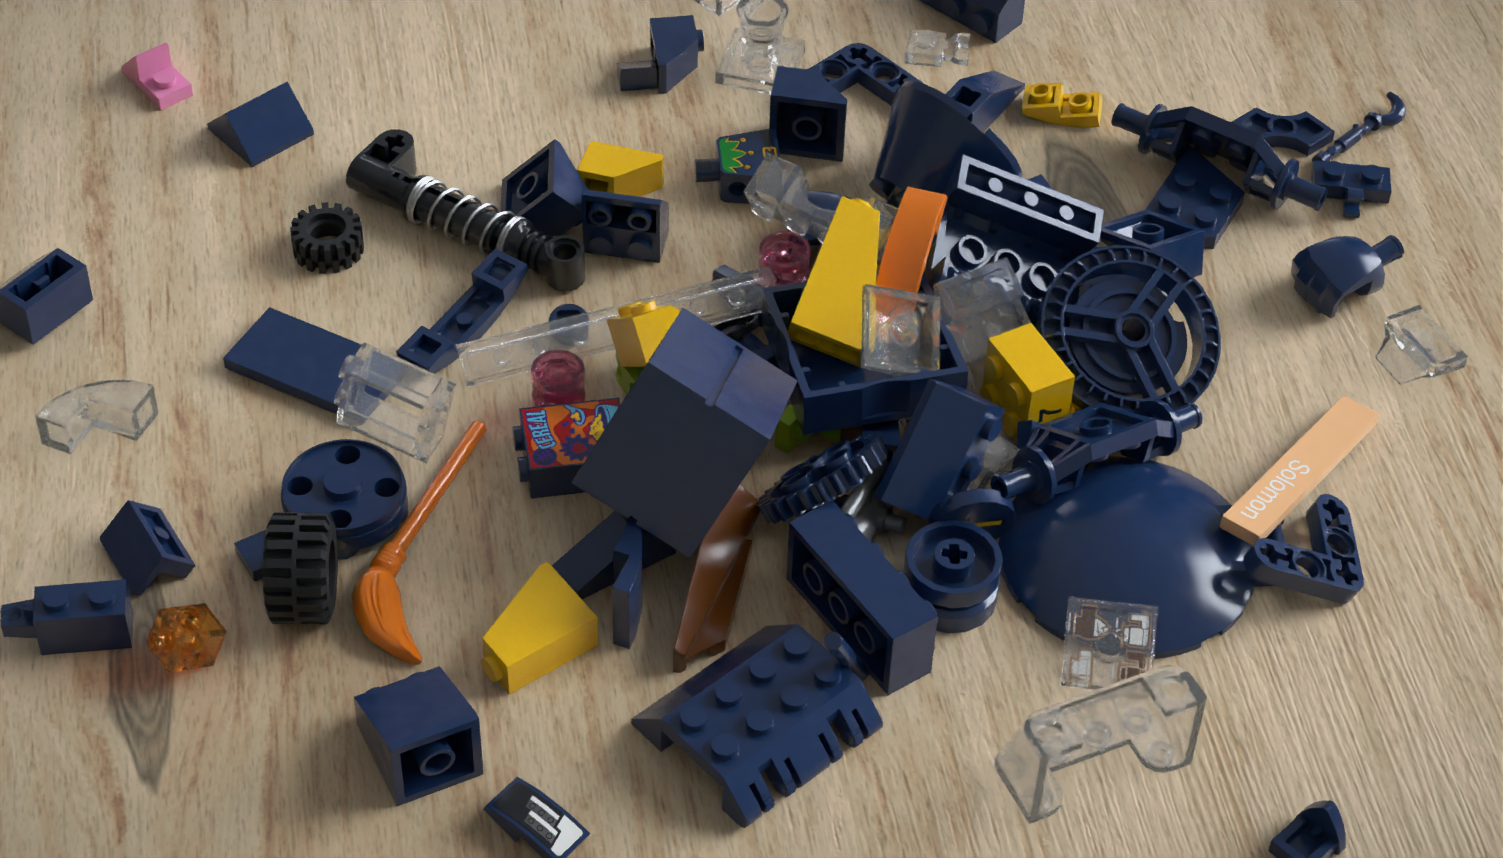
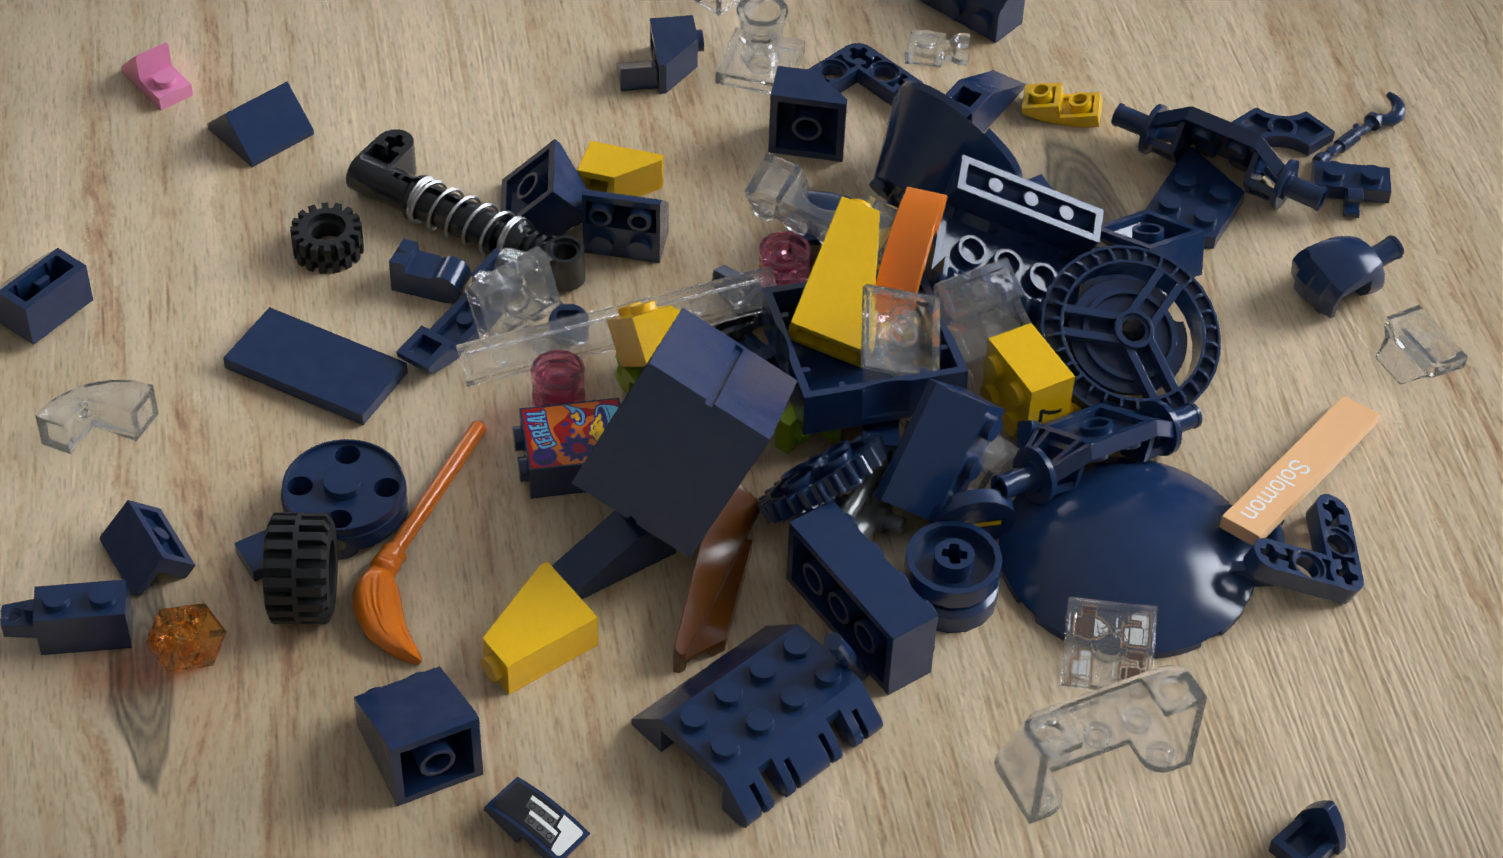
clear window [334,342,456,464] -> none
dark blue slope [612,519,643,649] -> none
dark blue torso [694,128,784,206] -> none
none -> dark blue leg [389,238,471,303]
none -> clear slope [465,246,564,351]

